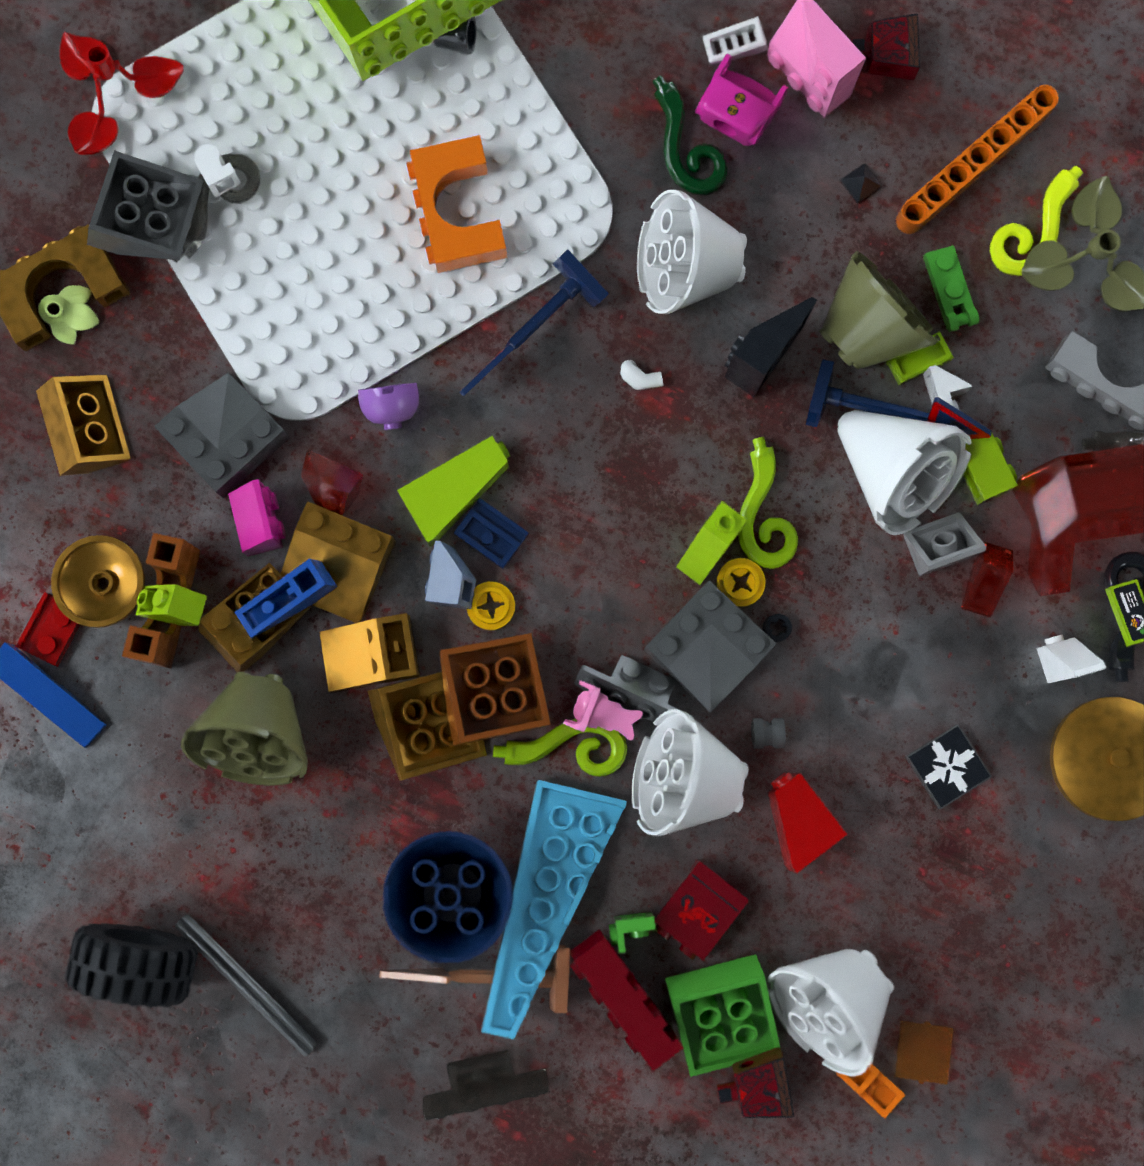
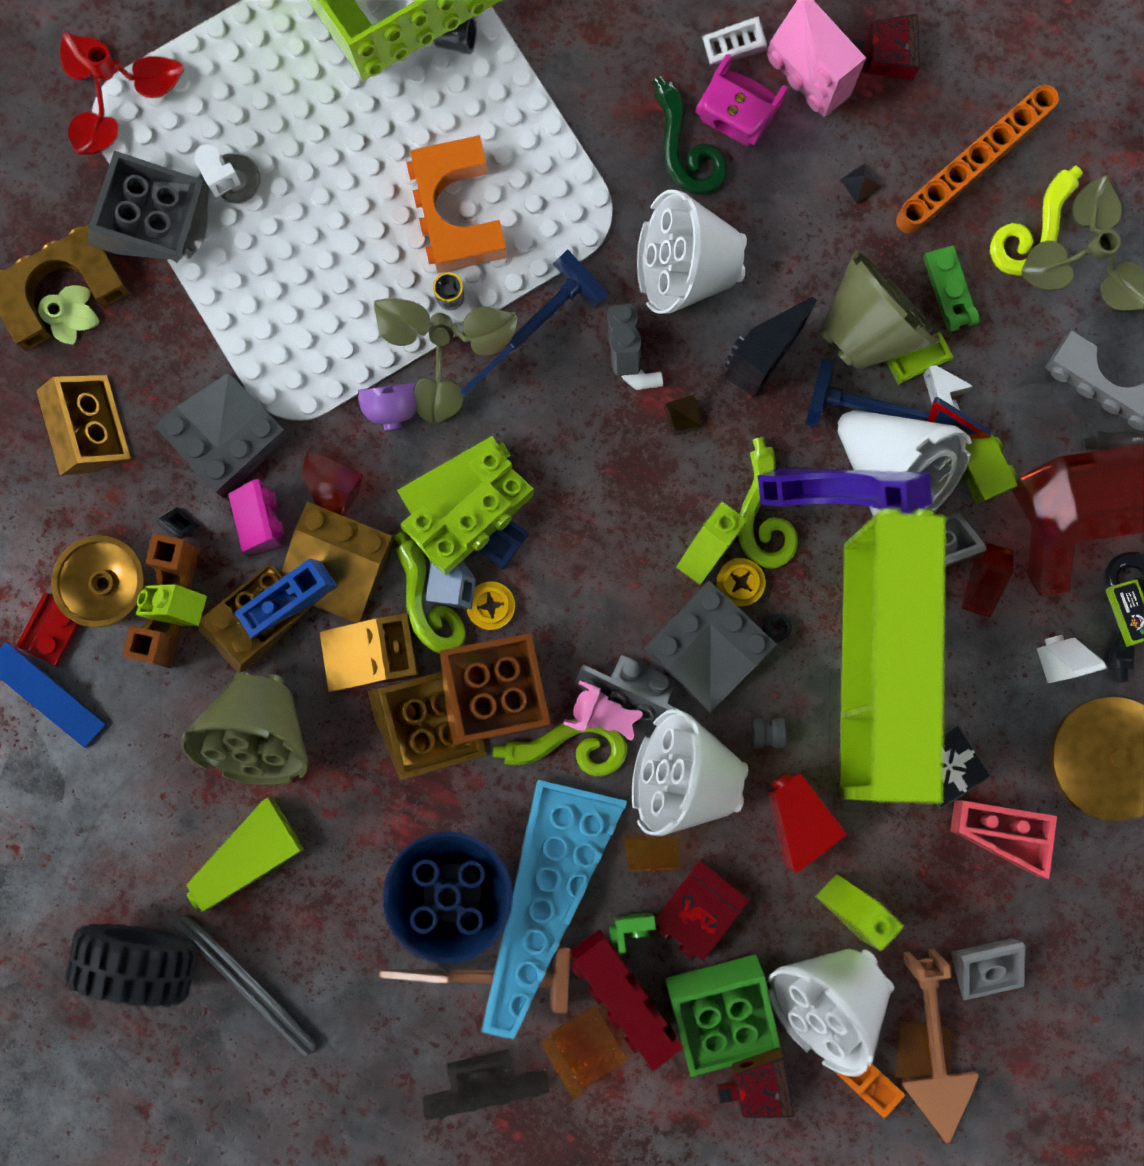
none -> black slope [157,507,200,539]
none -> lime slope [186,797,304,912]
none -> olive plant [374,298,517,423]
none -> lime plant [394,531,466,653]
none -> lime bracket [401,444,534,576]
none -> dark grey wheel [433,272,465,310]
none -> clear orange bracket [540,1006,626,1100]
none -> dark grey brick [607,304,641,376]
none -> clear orange piece [624,833,680,872]
none -> dark brown slope [664,395,702,436]
none -> dark purple arch [757,468,933,514]
none -> lime slope [815,874,904,951]
none -> lime panel [839,509,945,803]
none -> nougat piece [902,949,979,1143]
none -> coral wedge [950,800,1057,879]
none -> light grey slope [951,938,1025,1001]

